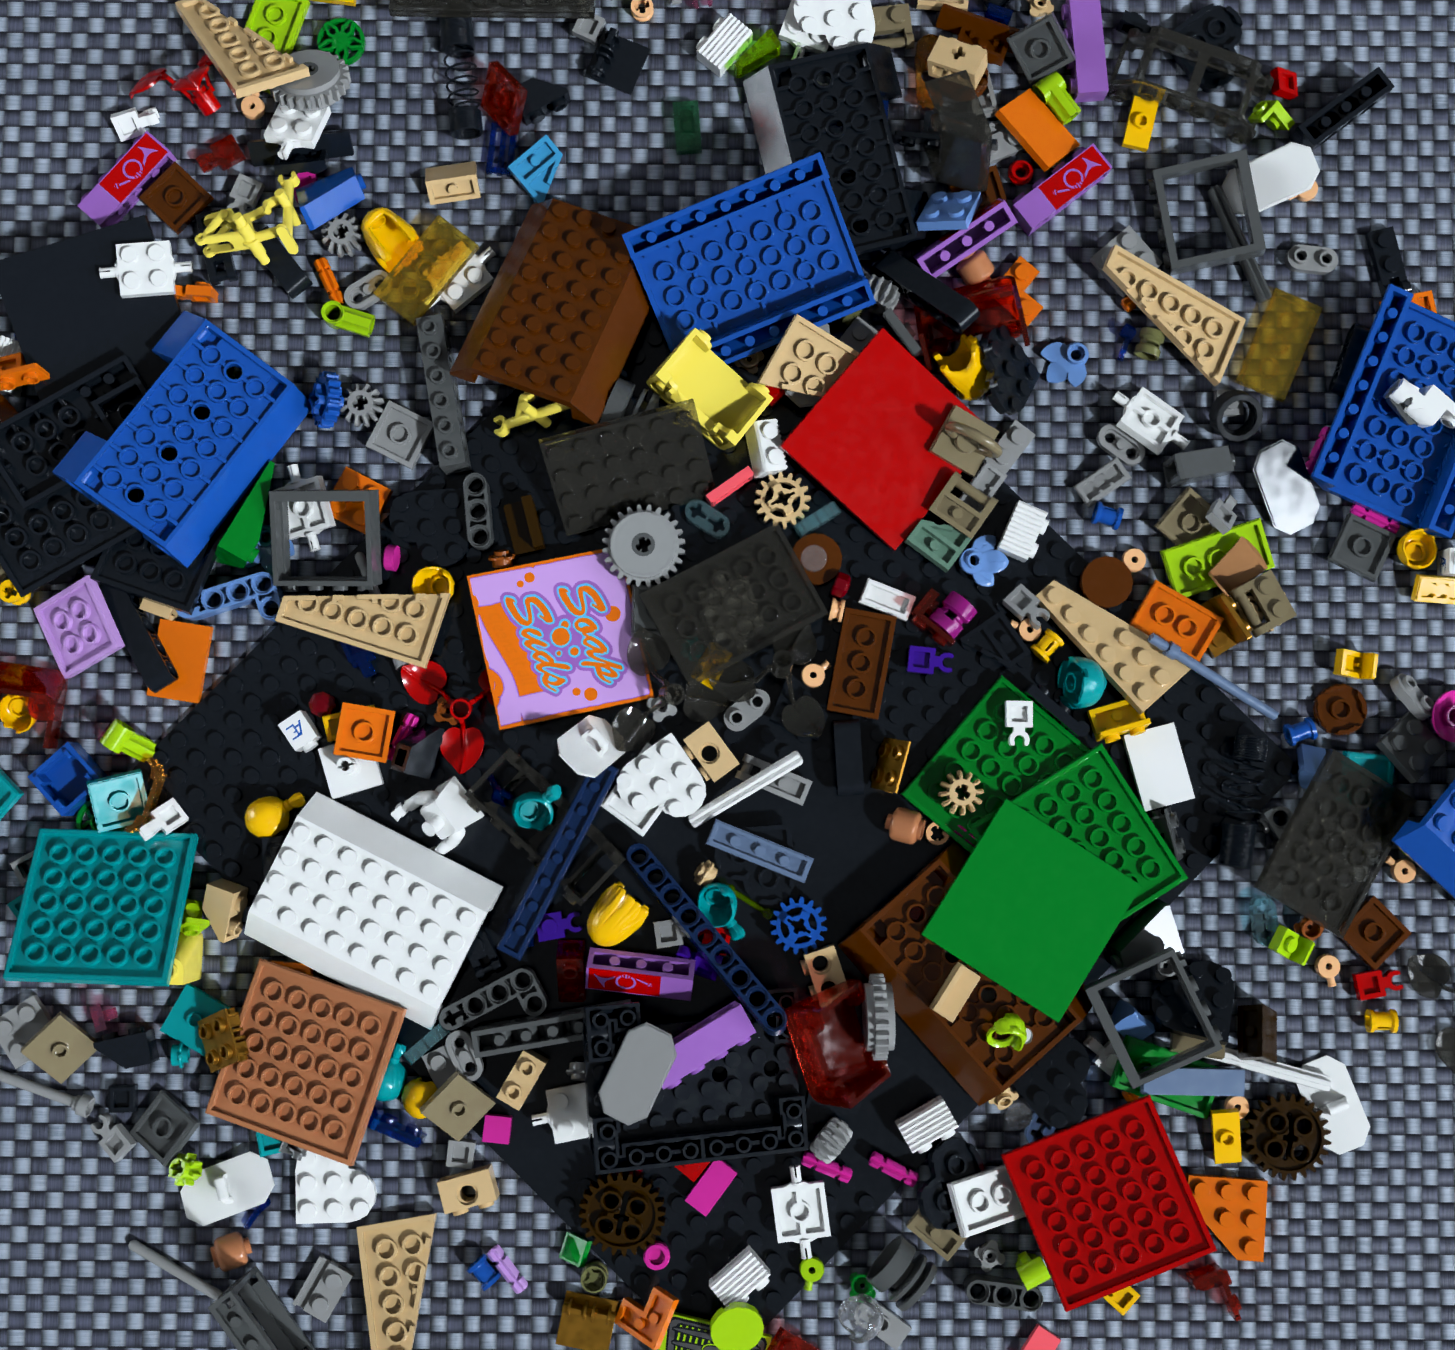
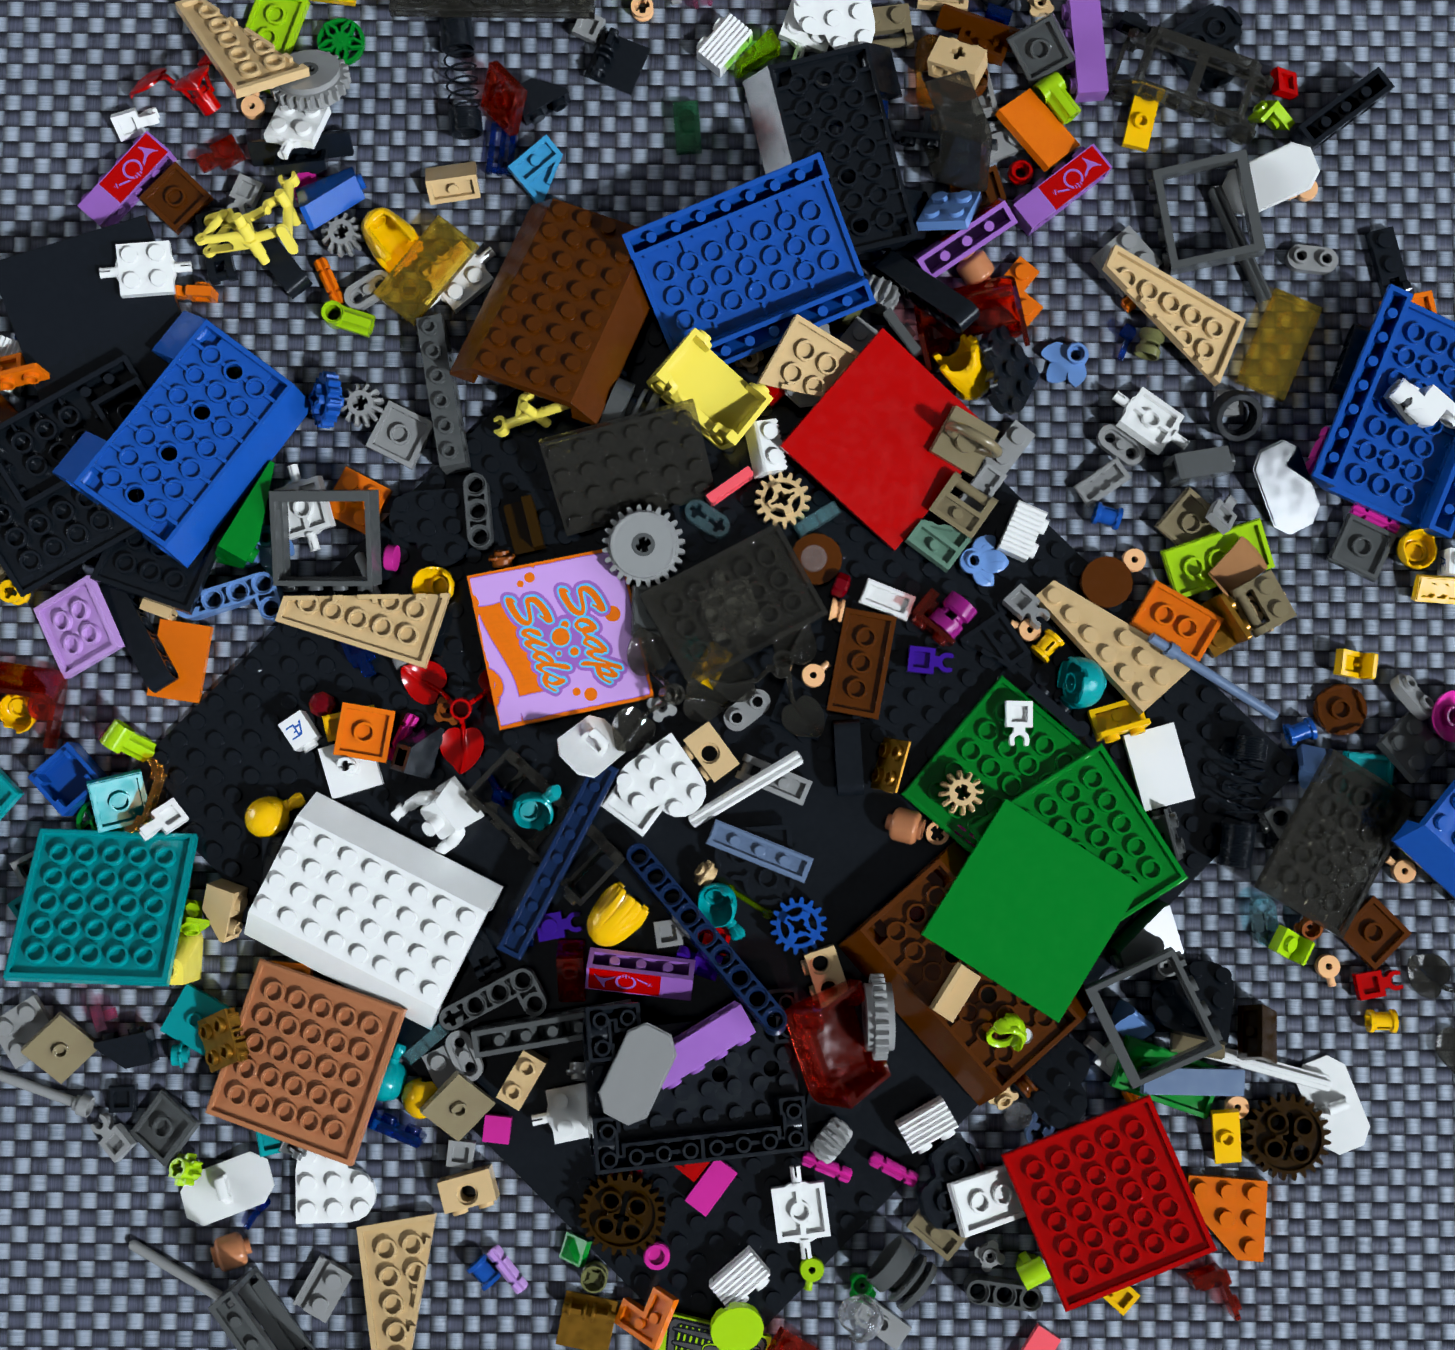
none -> reddish brown bush [1014,1073,1039,1098]

